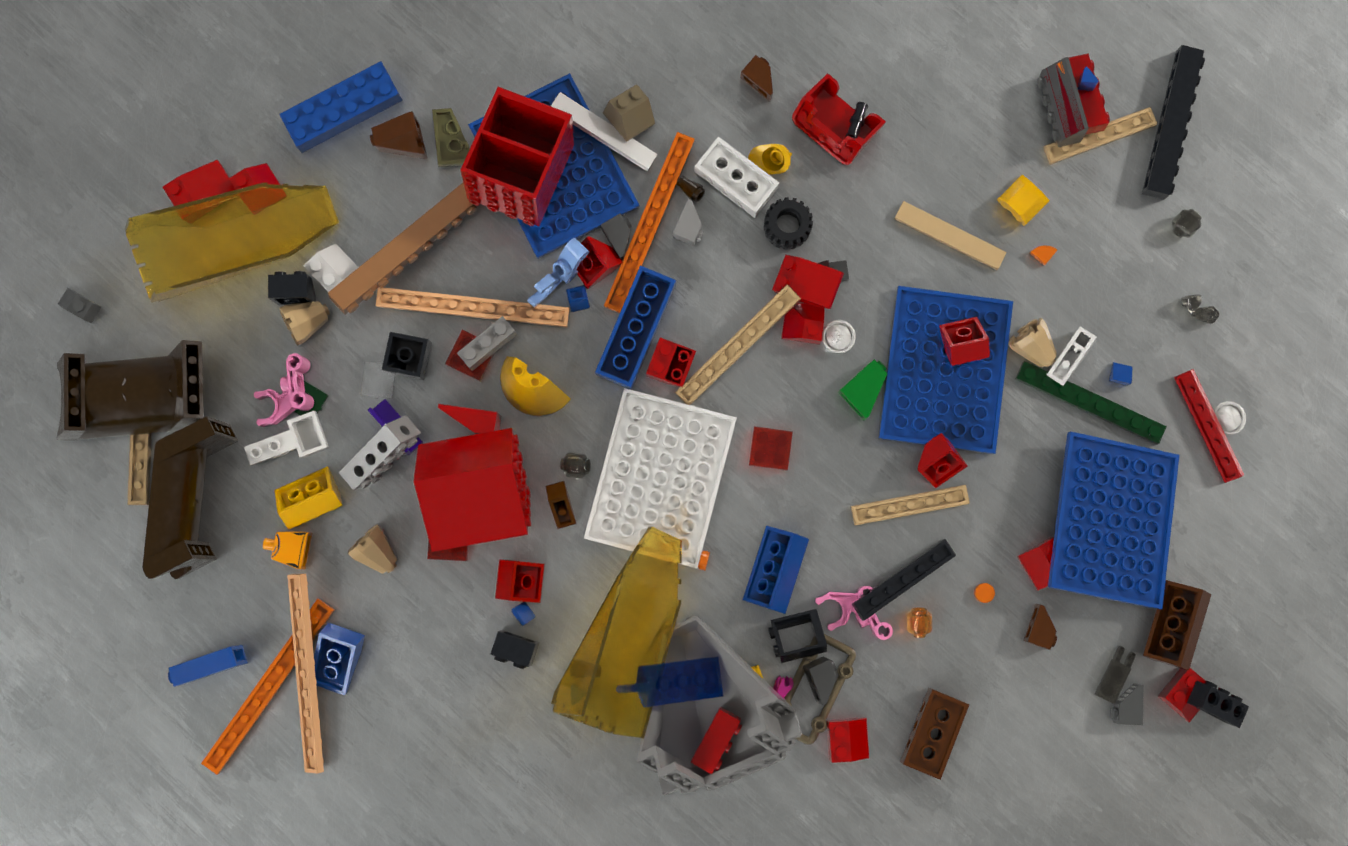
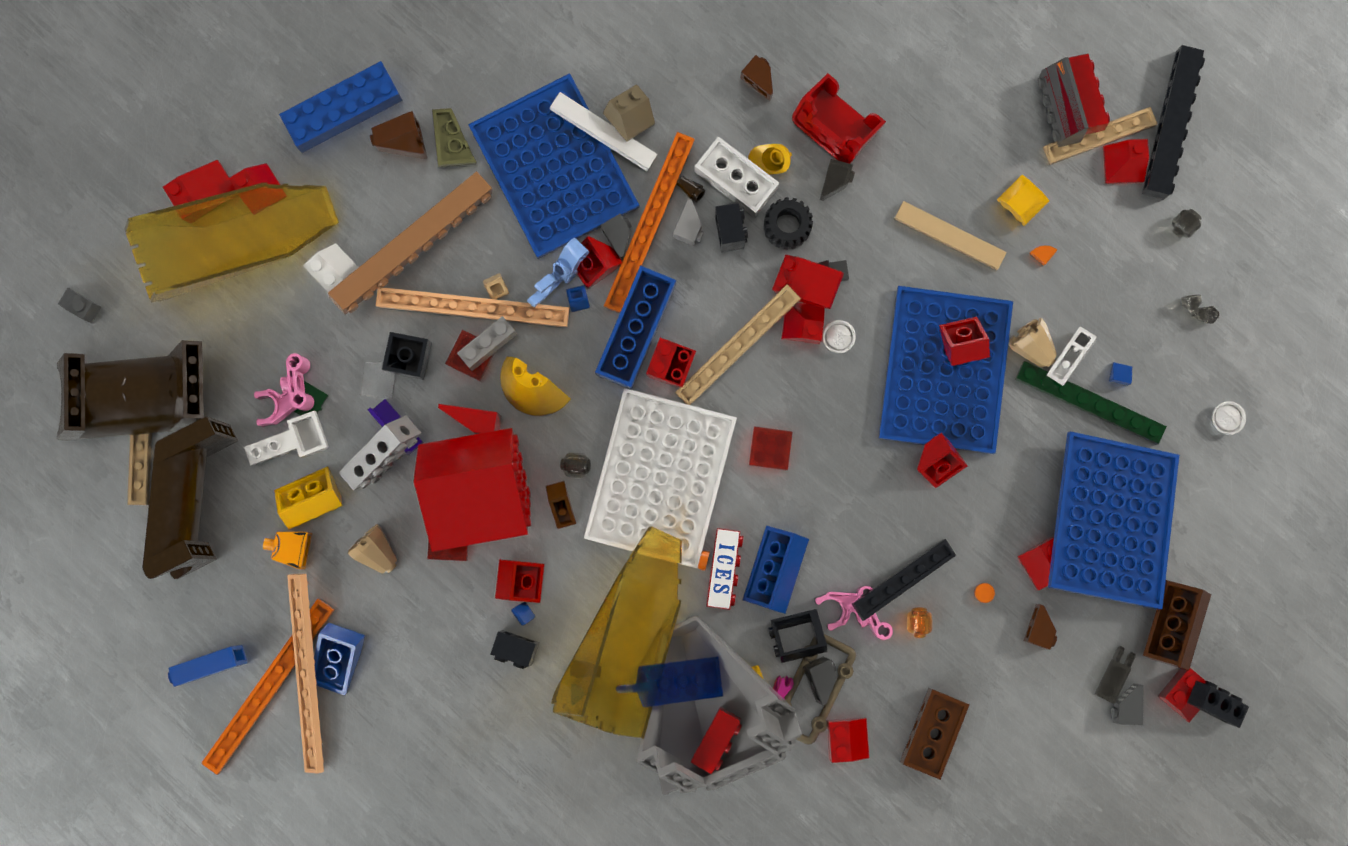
black slope [268,271,316,305] -> none
tan cone [279,301,330,346] -> none
red container [460,87,574,226] -> none
green slope [838,359,887,421] -> none
black pin [846,102,868,138] -> none
tan tile [851,485,970,526] -> none
blue slope [1077,67,1099,91] -> none
red tile [1174,369,1244,483] -> none
none -> tan slope [483,273,509,300]
none -> white brick [706,528,743,610]
none -> black brick [715,203,748,253]
none -> clear smoke slope [820,159,855,201]
none -> red slope [1103,139,1149,184]

